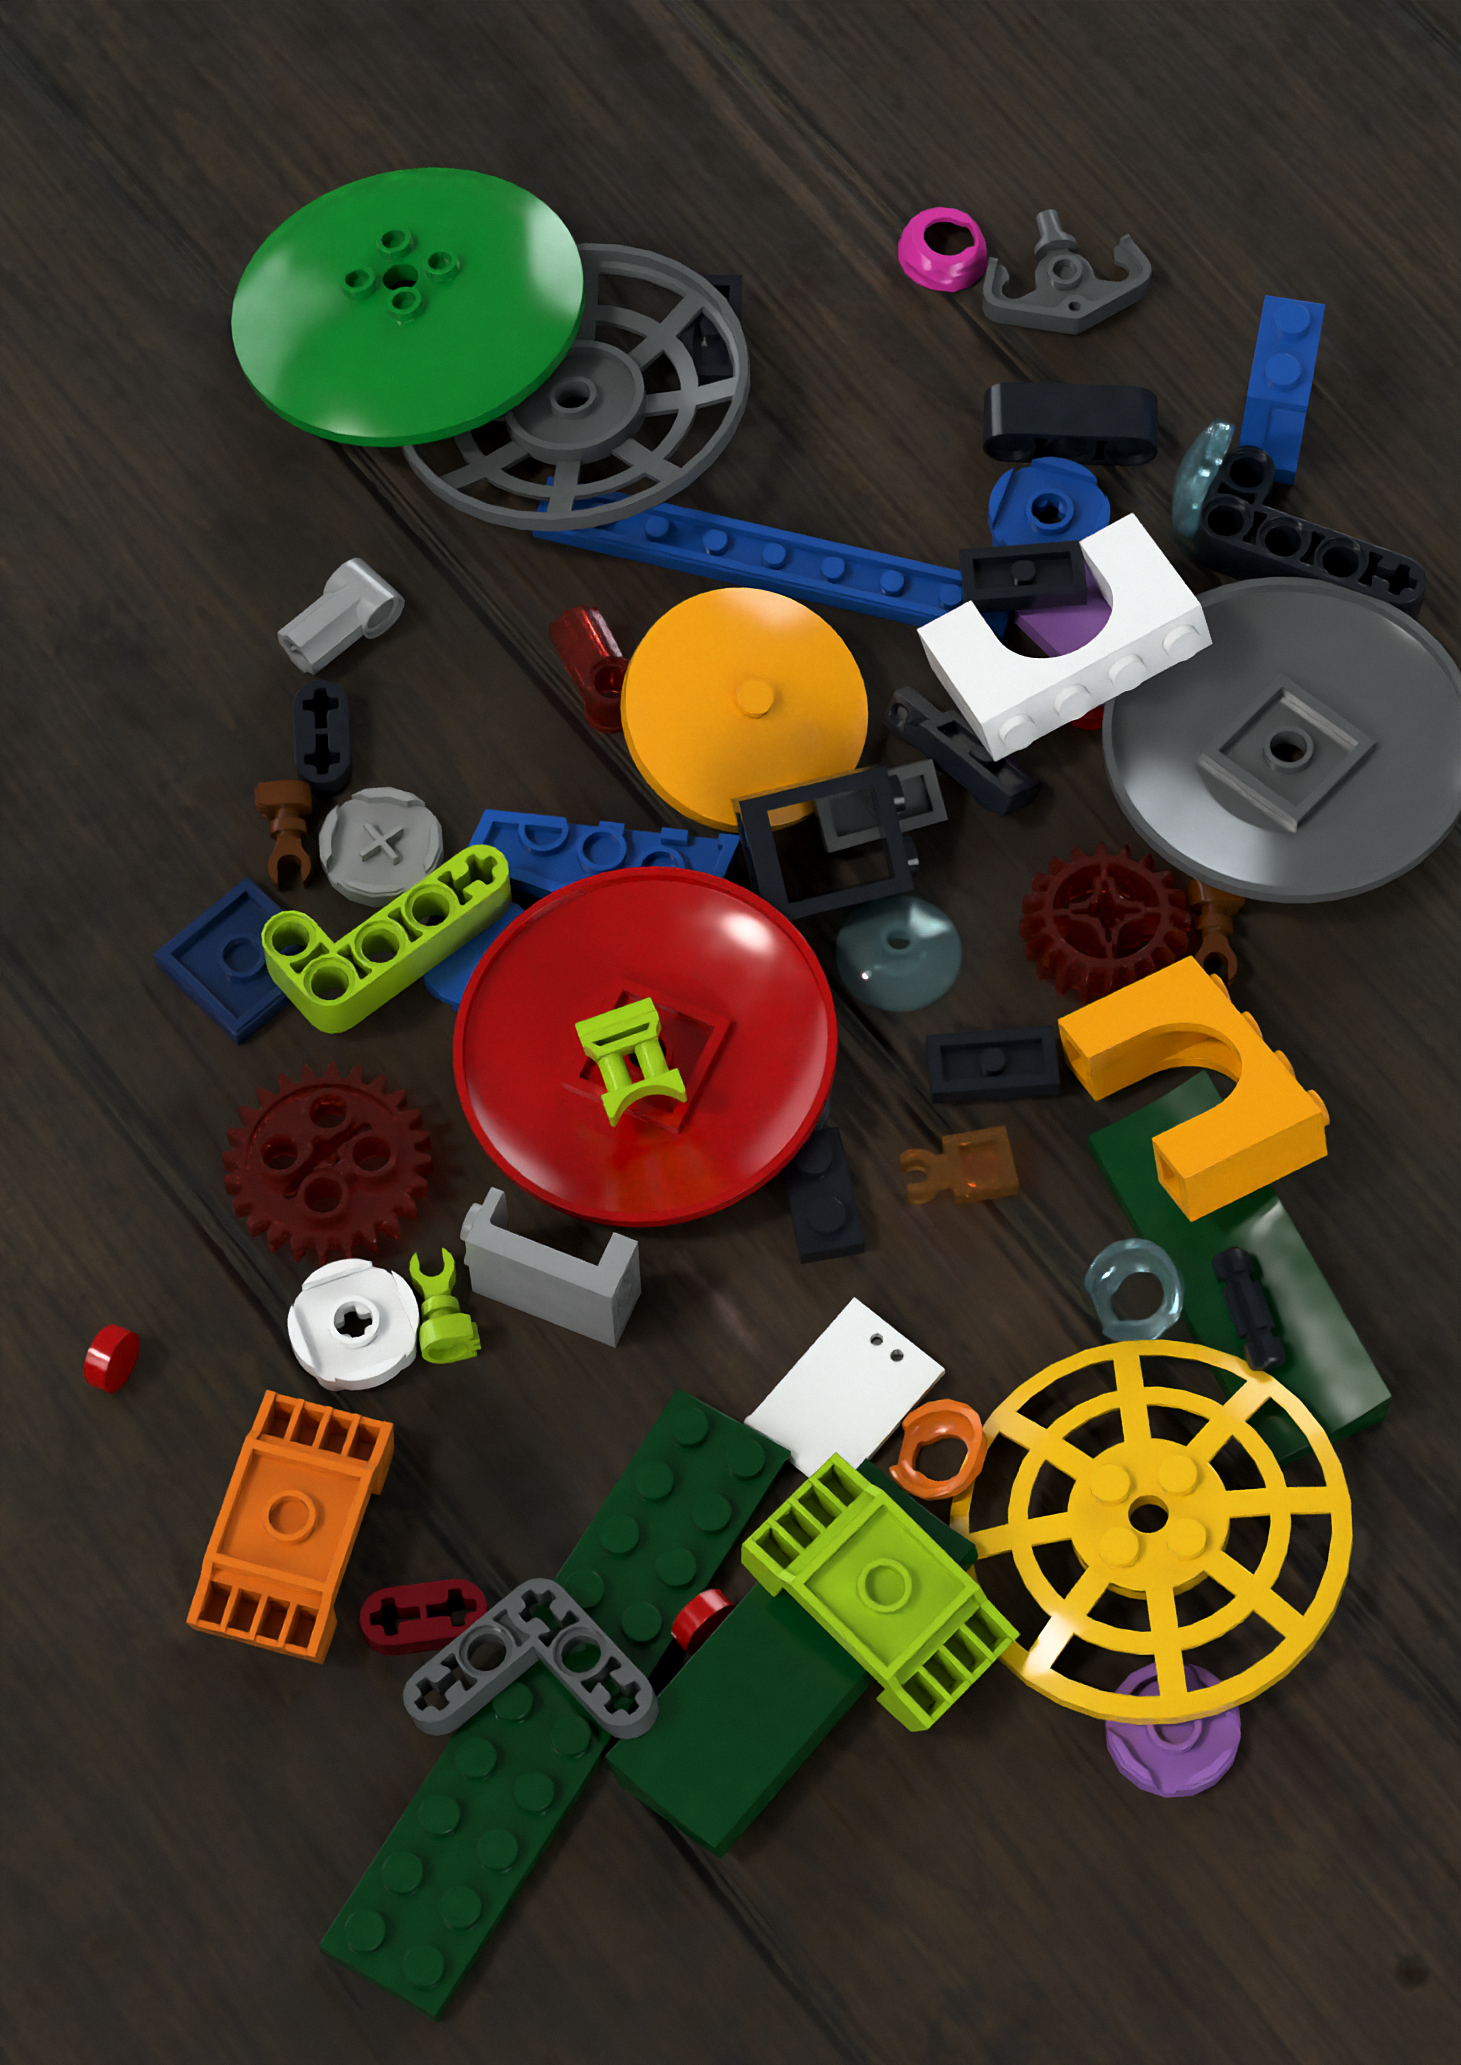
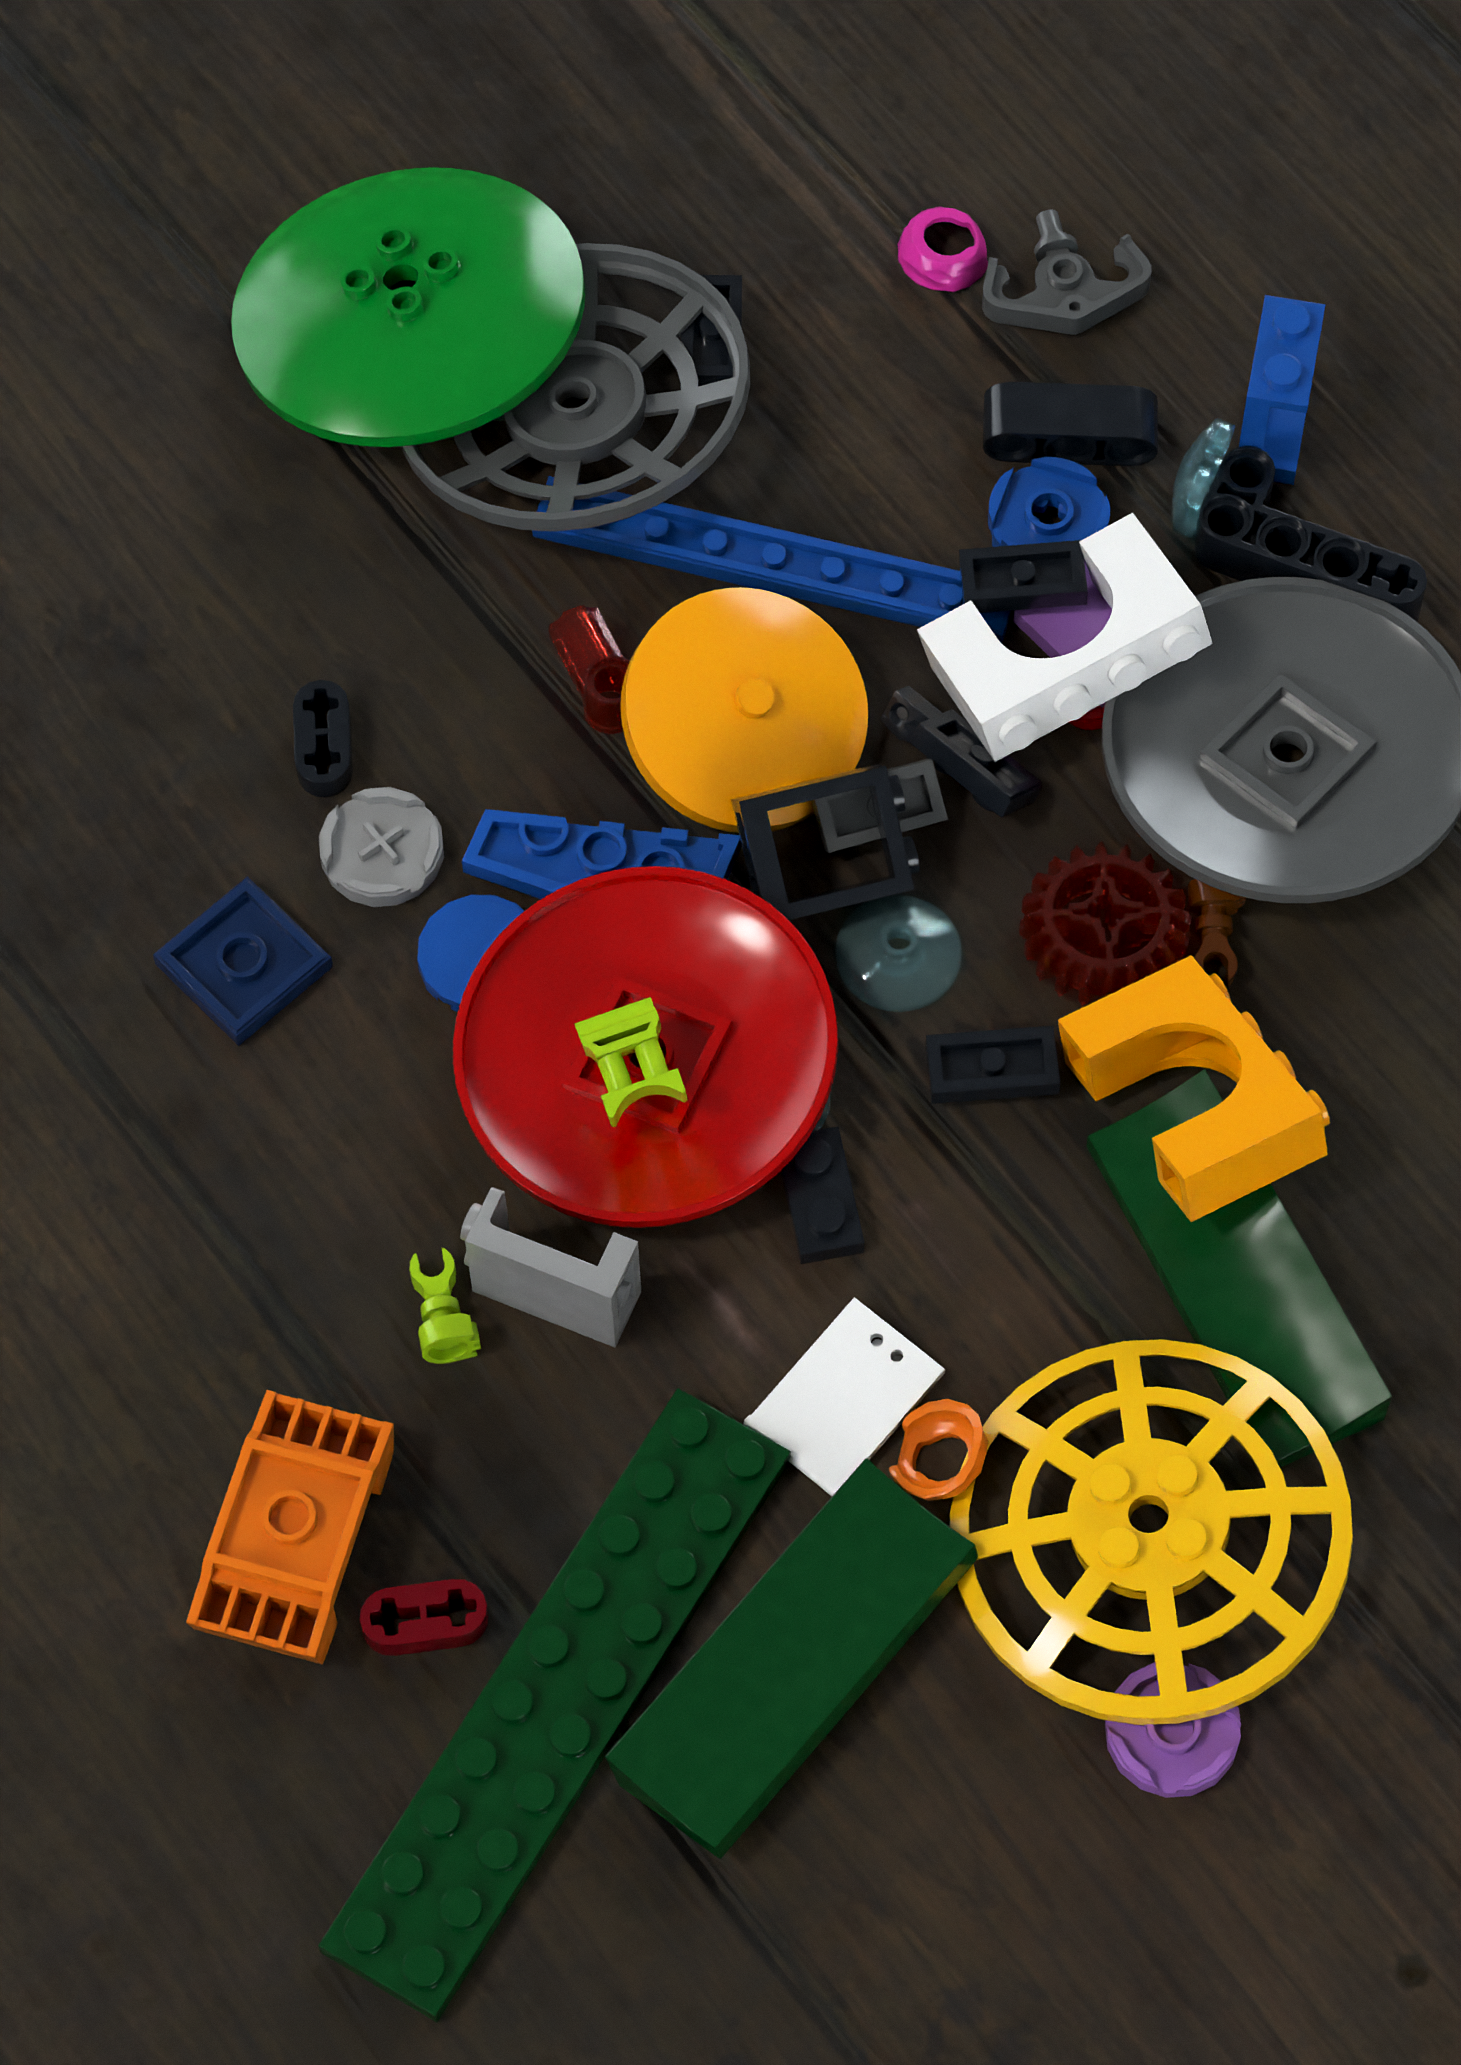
red tile [84,1324,140,1394] -> none
clear red gear [222,1062,434,1266] -> none
reddish brown piece [254,780,313,892] -> none
lime beam [261,844,512,1034] -> none
light grey piece [277,558,405,675] -> none
white plate [288,1259,420,1391] -> none
dark grey beam [403,1578,659,1739] -> none
red tile [671,1589,736,1655] -> none
lime plate [741,1452,1021,1732] -> none
clear orange plate [899,1125,1019,1205] -> none
clear light blue piece [1084,1238,1185,1341] -> none
black axle [1211,1247,1286,1373] -> none

